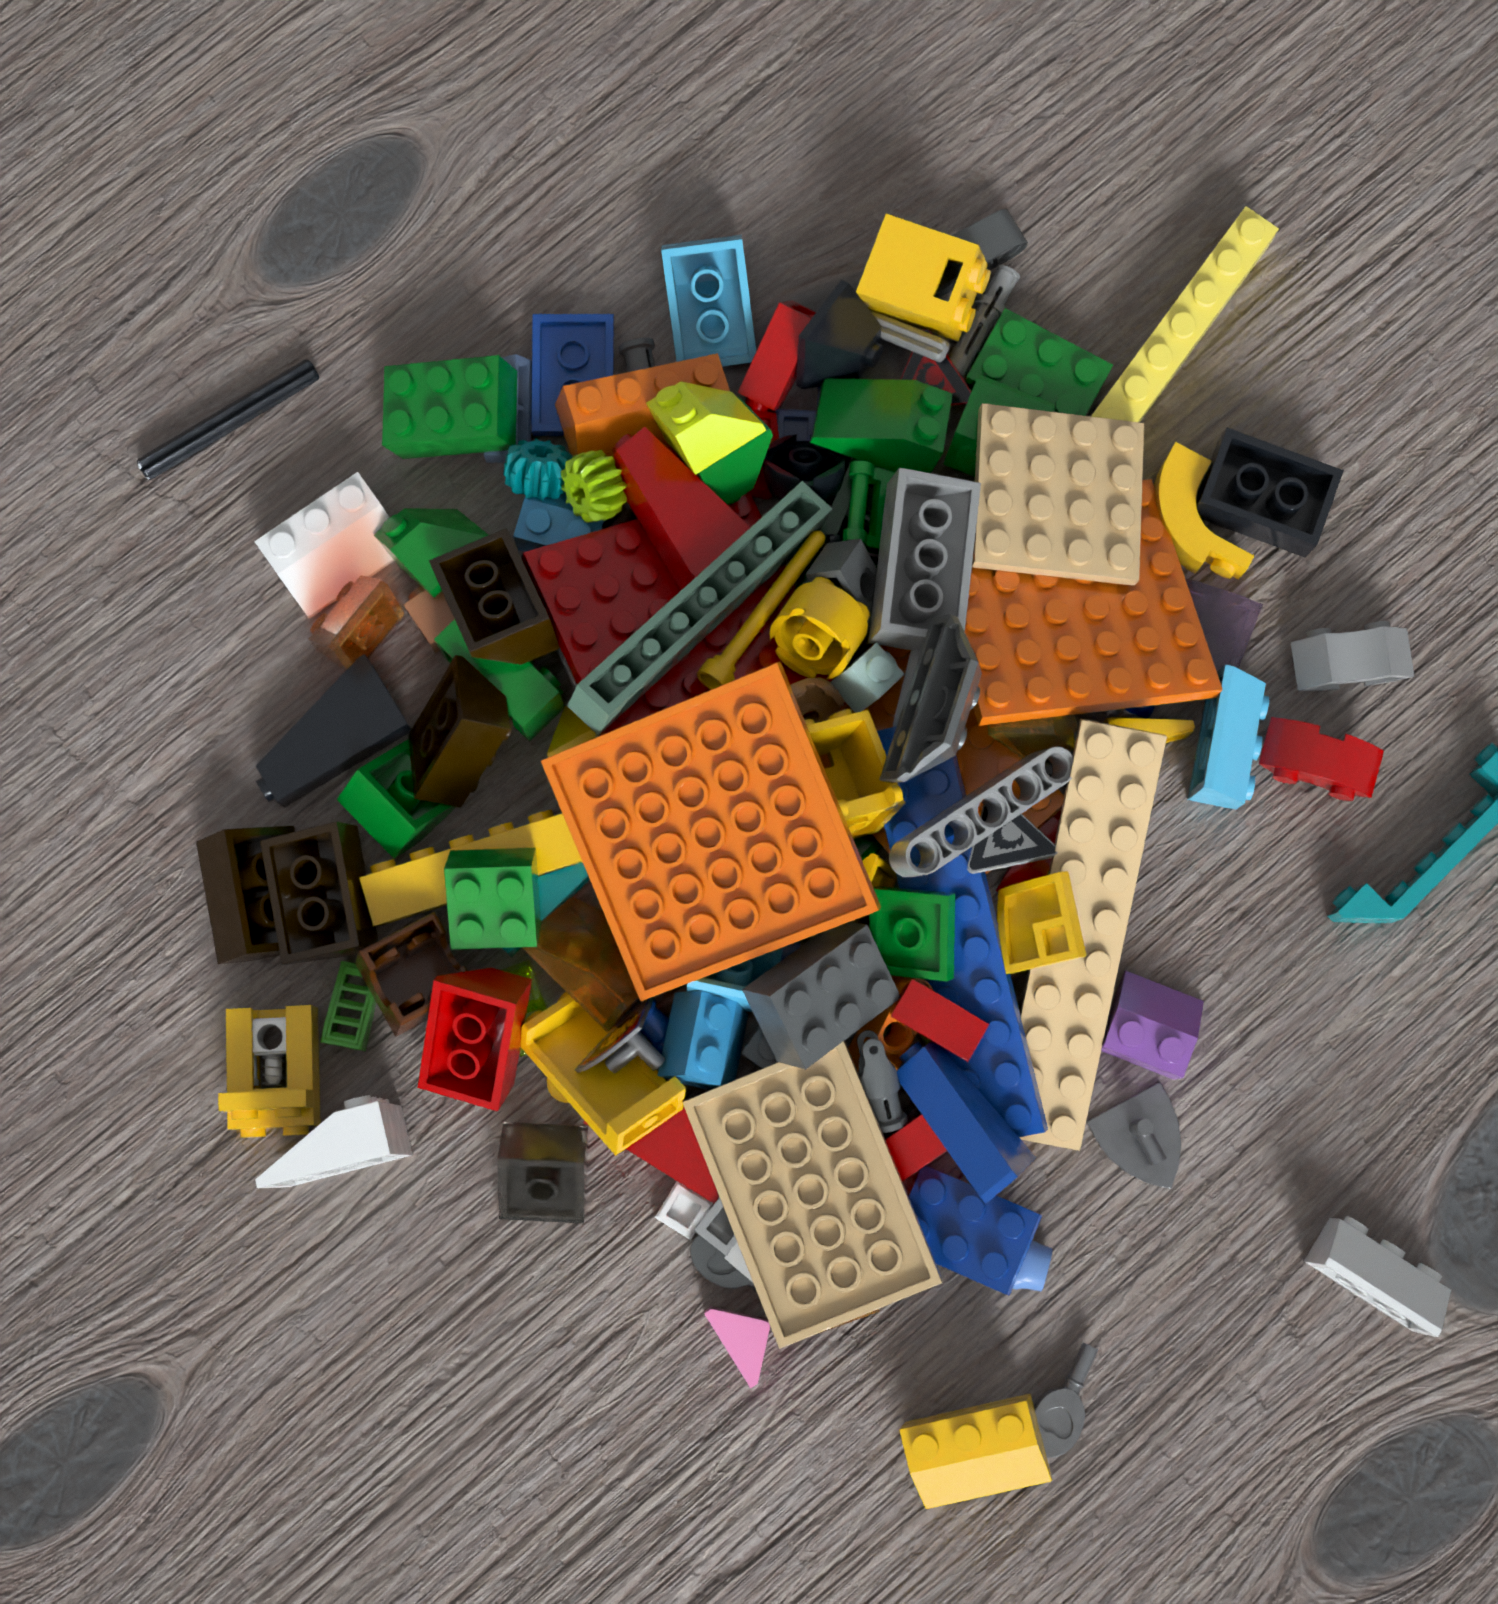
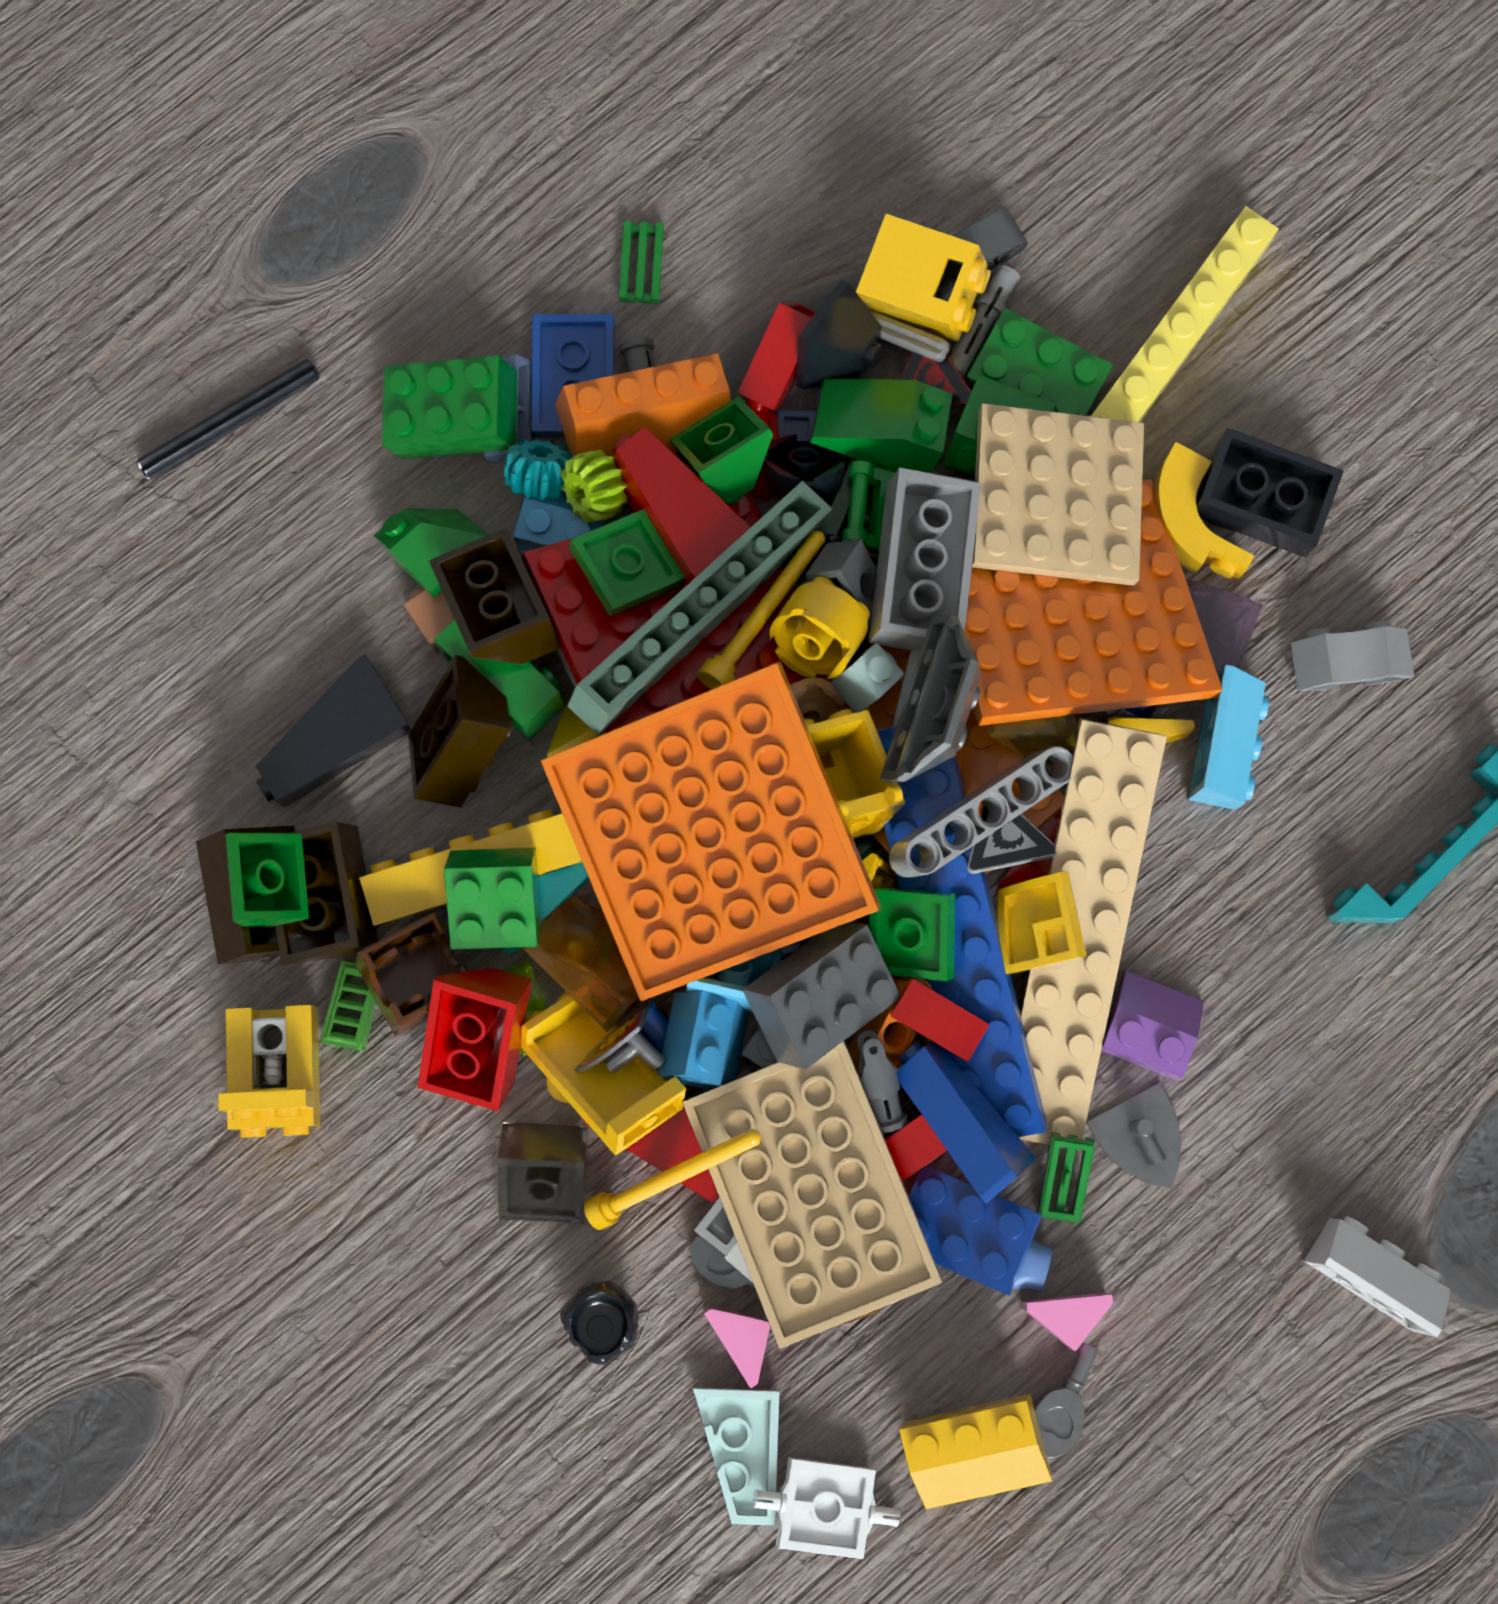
white slope [254,472,394,619] -> none
white slope [255,1095,413,1188] -> none
clear orange slope [308,575,405,671] -> none
green slope [337,739,456,859] -> none
neon yellow slope [646,381,766,475] -> none
white tile [655,1181,713,1240] -> none
medium azure slope [661,235,756,366] -> none
red brick [1258,717,1384,801] -> none
none -> green slope [225,833,309,926]
none -> black hair [560,1281,639,1365]
none -> green plate [569,509,685,617]
none -> yellow piece [584,1129,761,1230]
none -> green tile [619,220,664,304]
none -> light aqua wing [693,1387,779,1526]
none -> white plate [752,1457,900,1559]
none -> bright pink slope [1021,1292,1113,1351]
none -> green tile [1037,1132,1095,1223]

